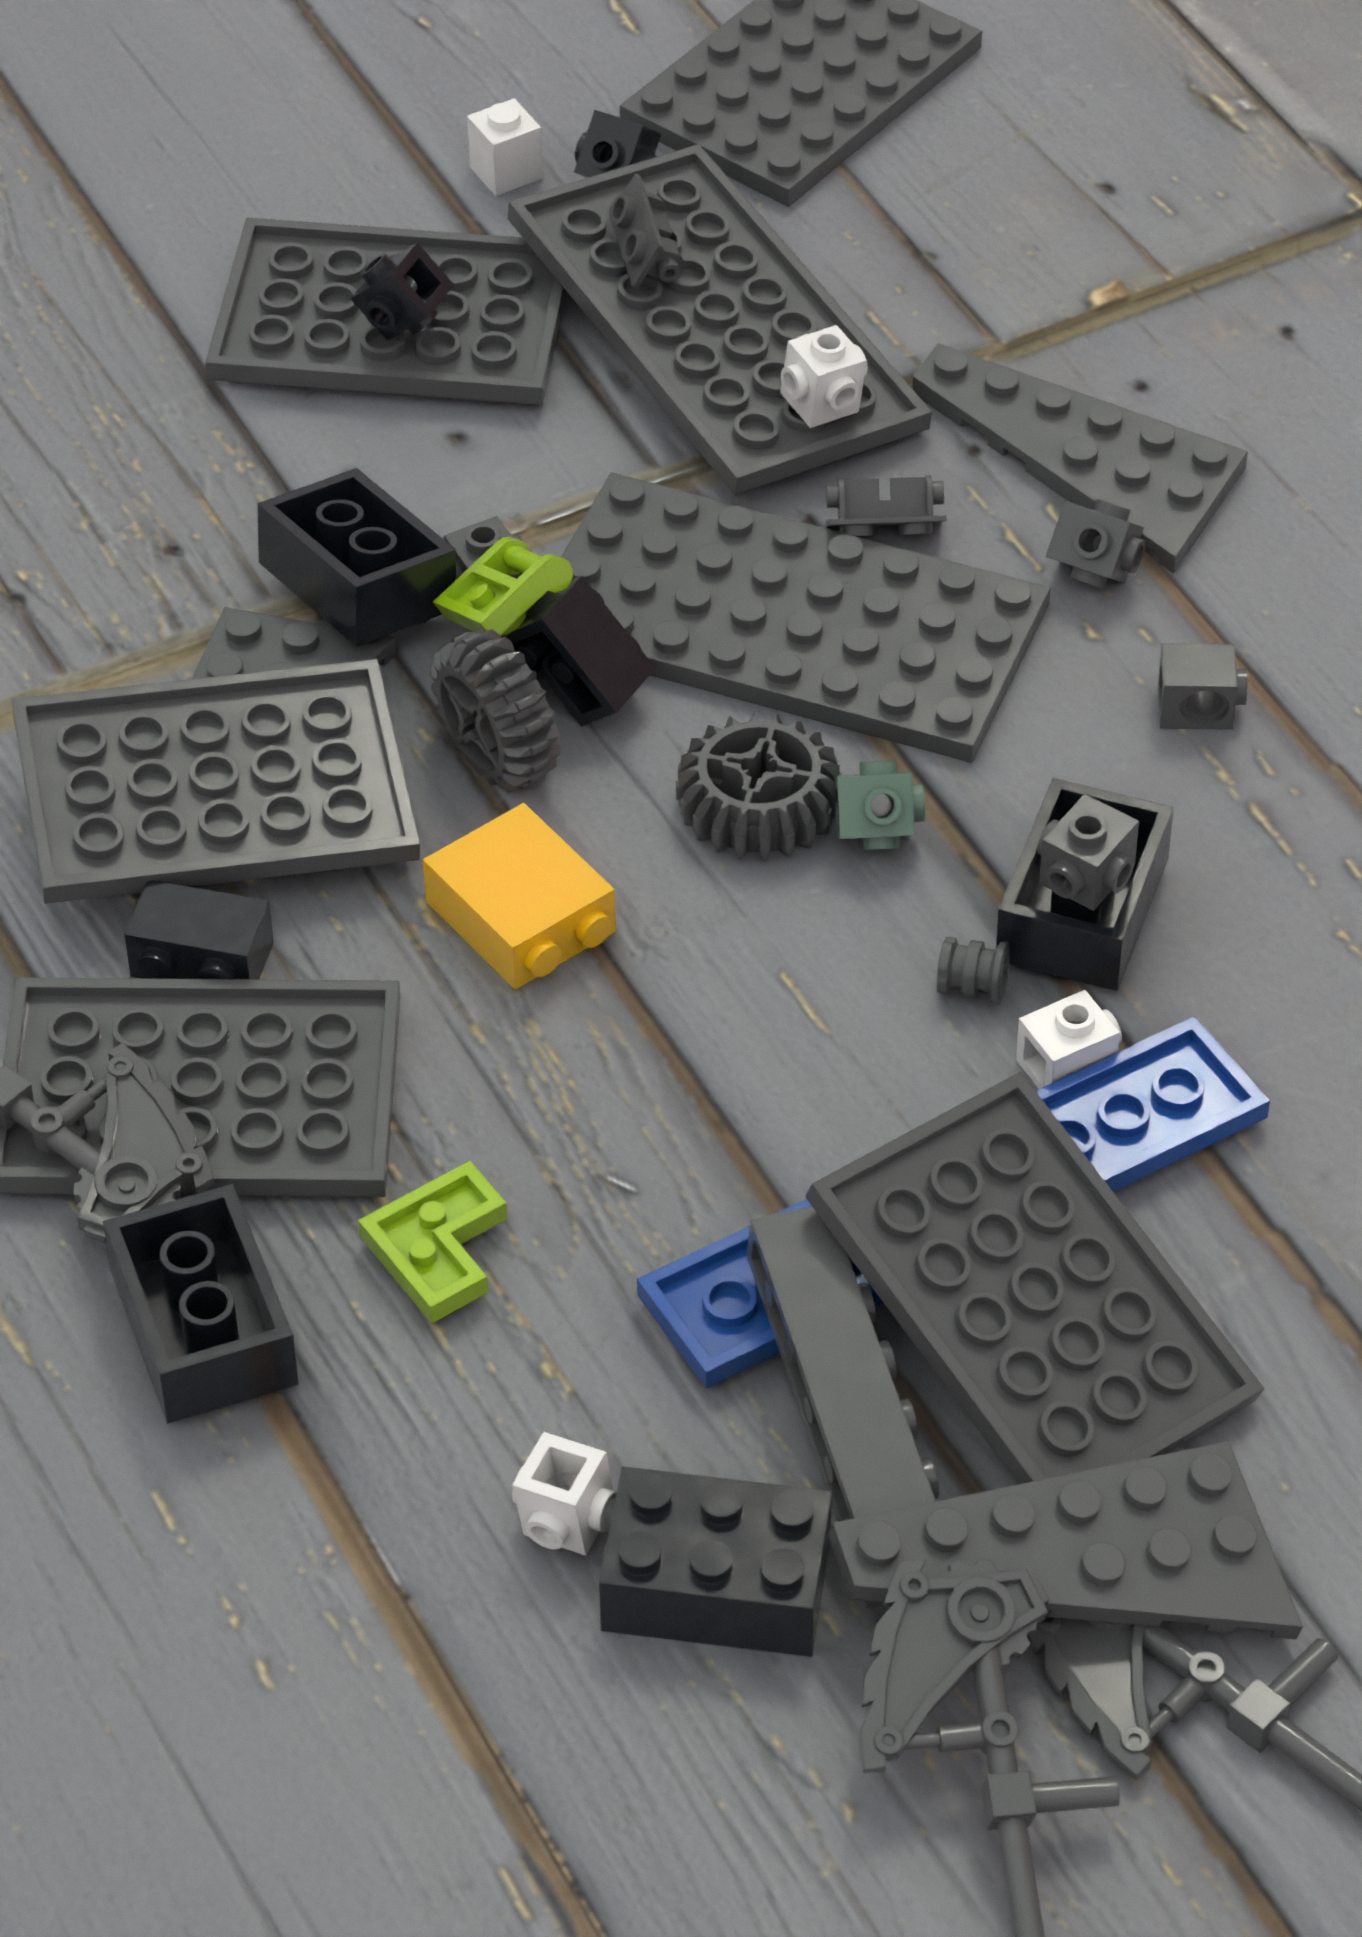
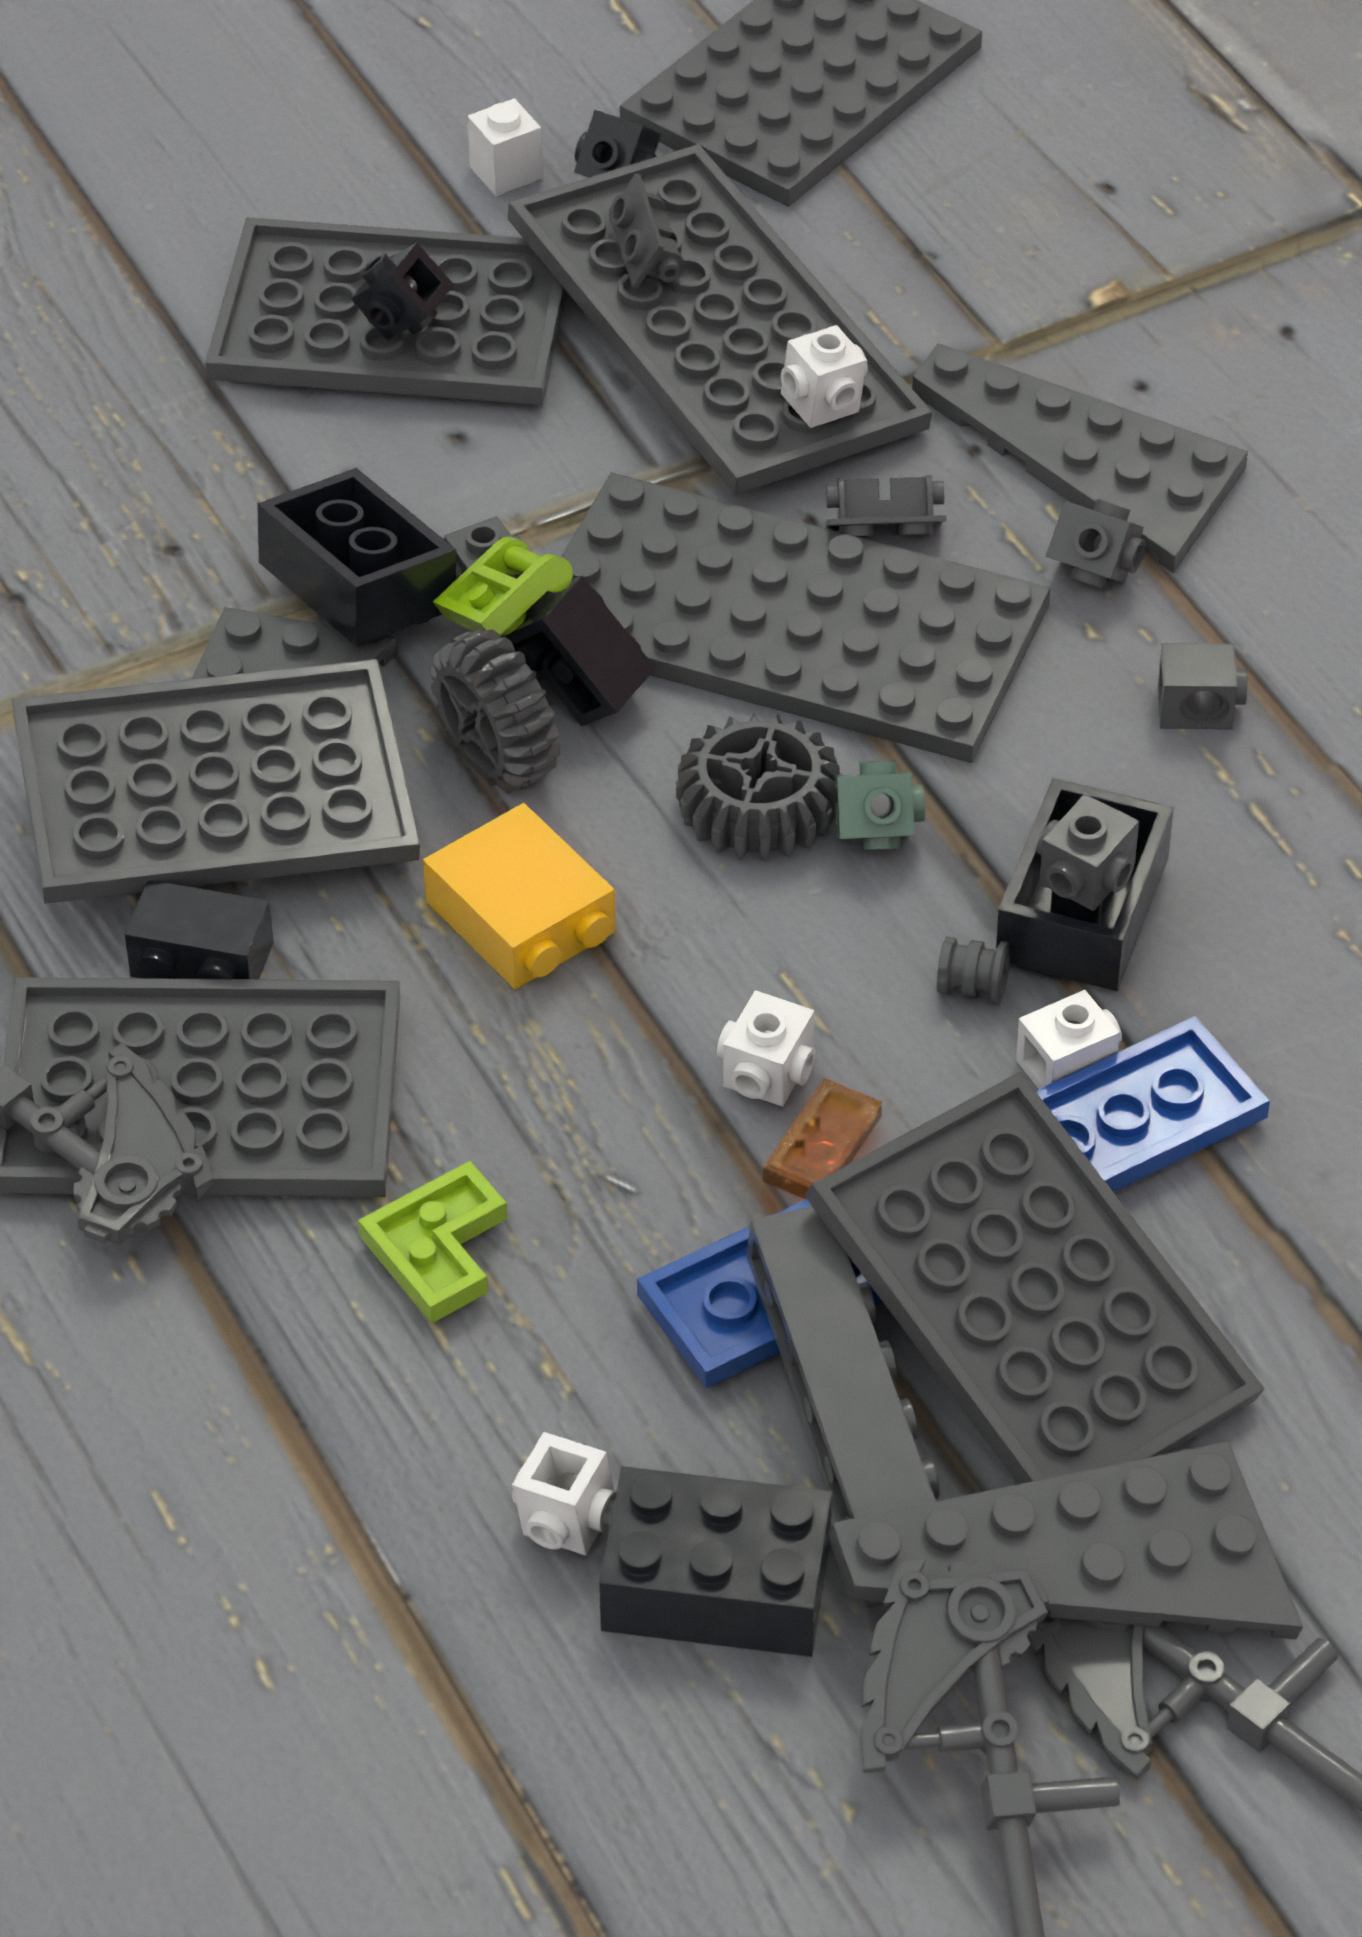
black brick [103,1184,299,1424] -> none
none -> white brick [717,990,816,1107]
none -> clear orange plate [763,1078,882,1199]

